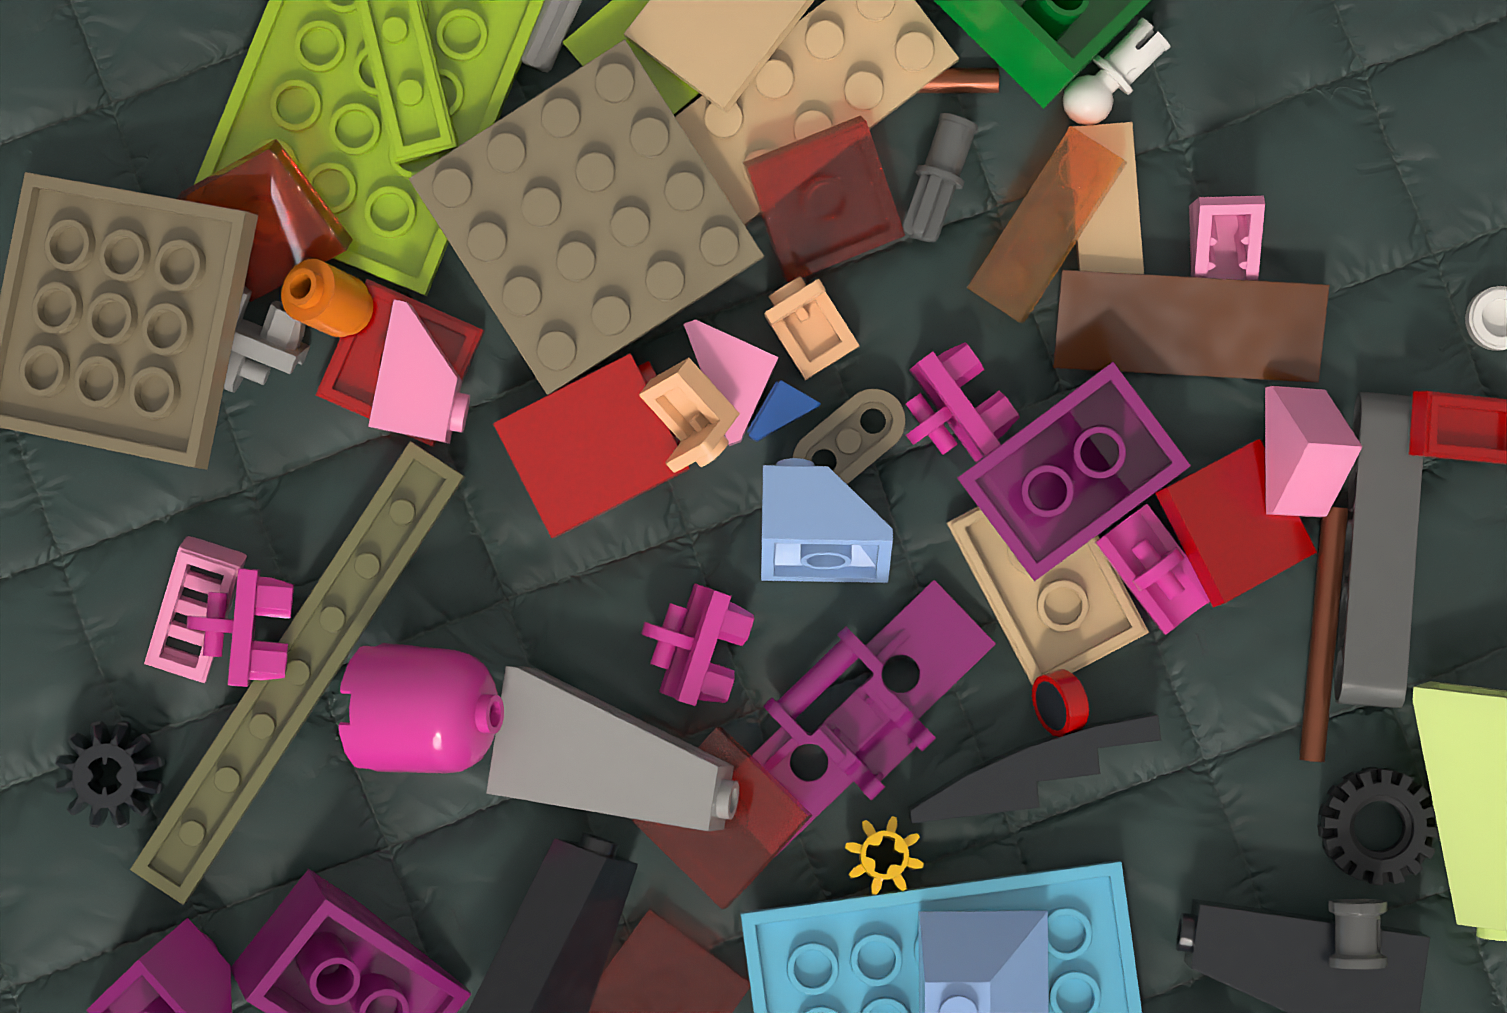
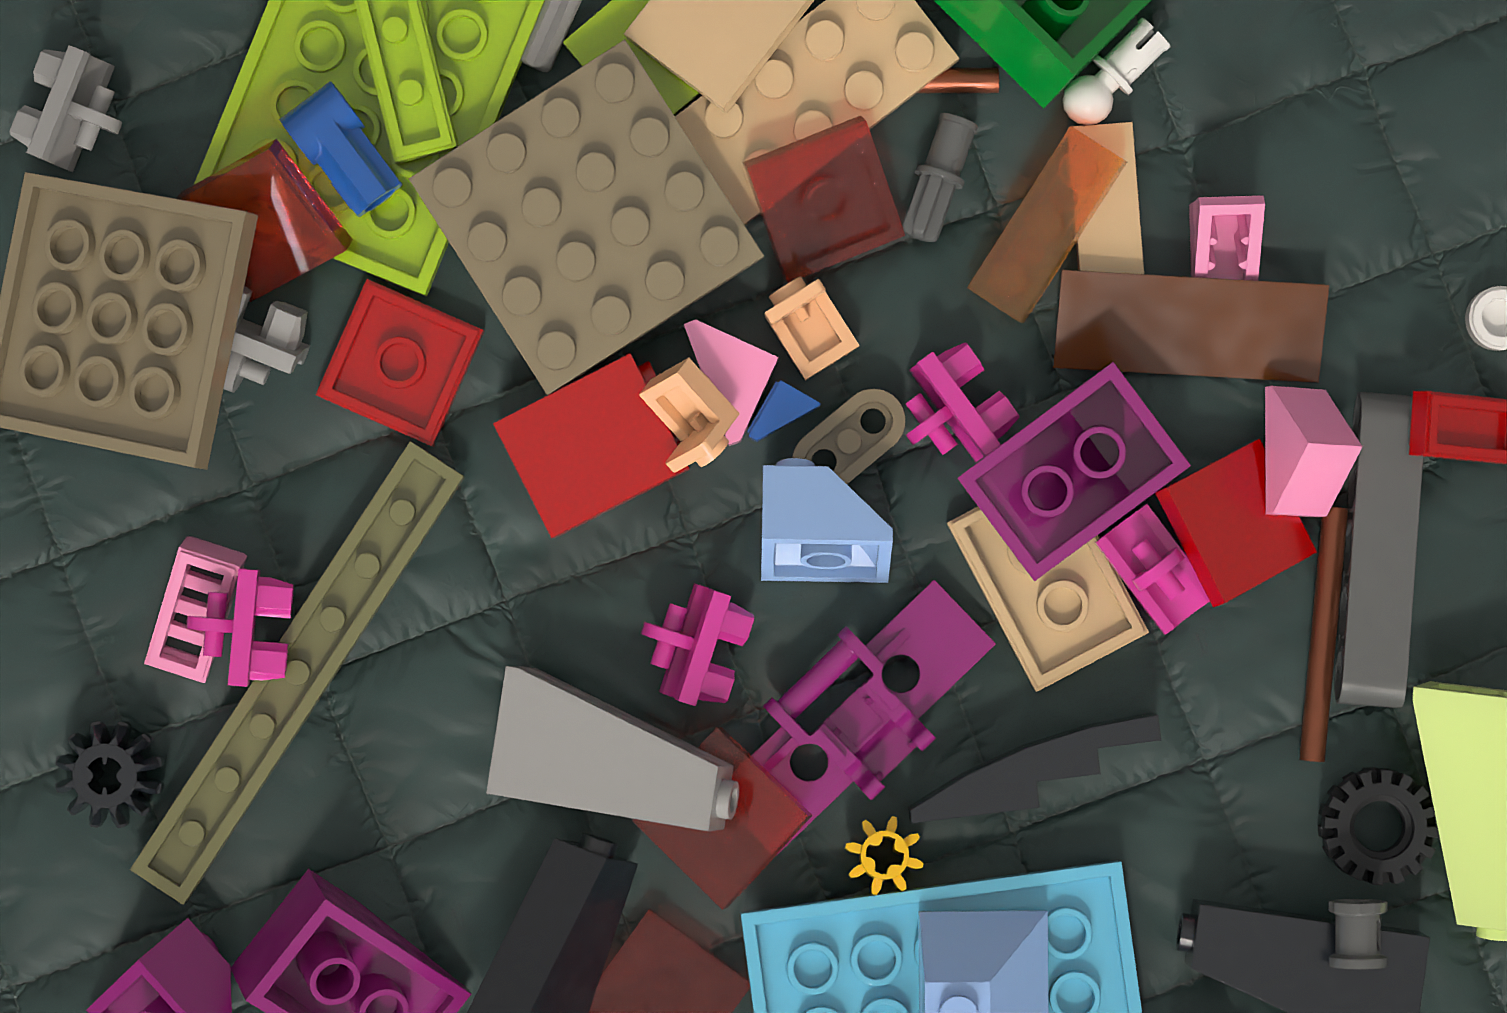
orange brick [281,259,373,337] -> none
dark pink cylinder [339,643,504,773] -> none
bright pink slope [368,300,470,444] -> none
red tile [1032,669,1089,737] -> none
none -> light grey hips [10,45,123,172]
none -> blue piece [279,81,403,217]

